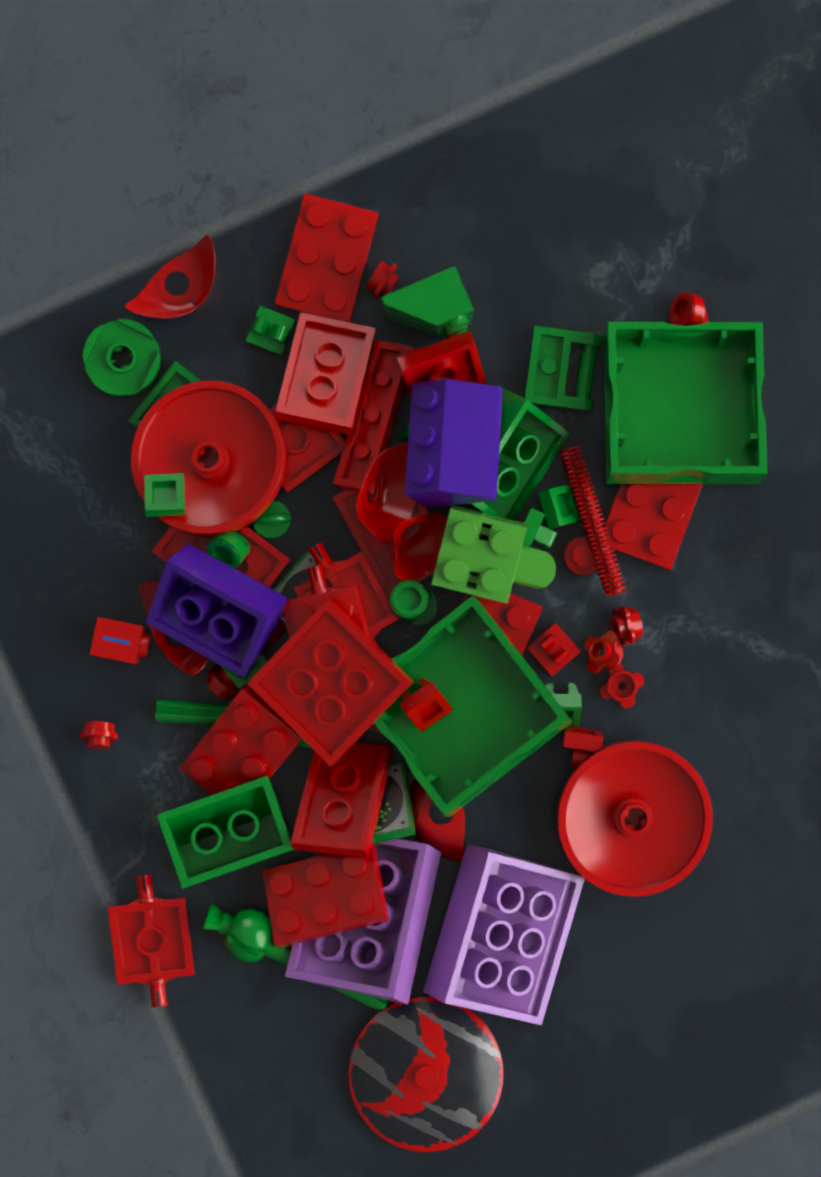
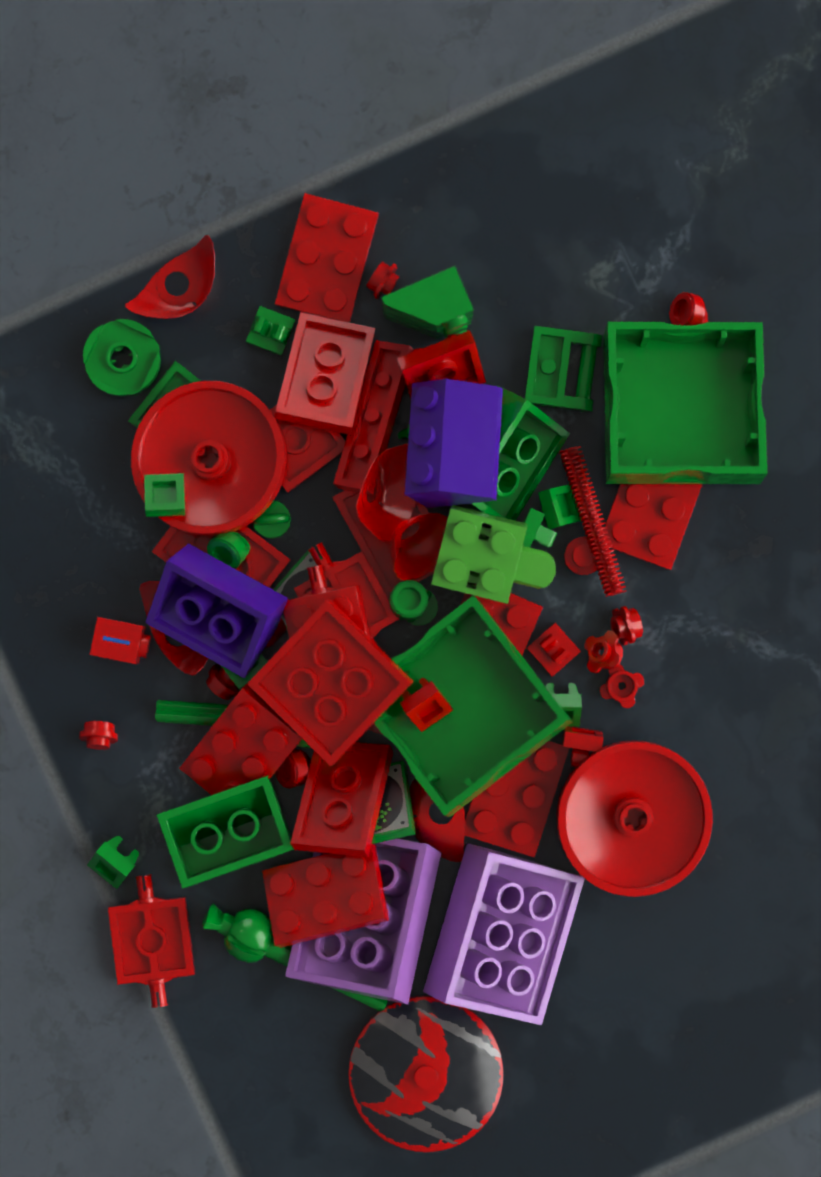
none -> green tile [87,836,139,889]
none -> red tile [275,749,311,789]
none -> red plate [465,741,569,858]

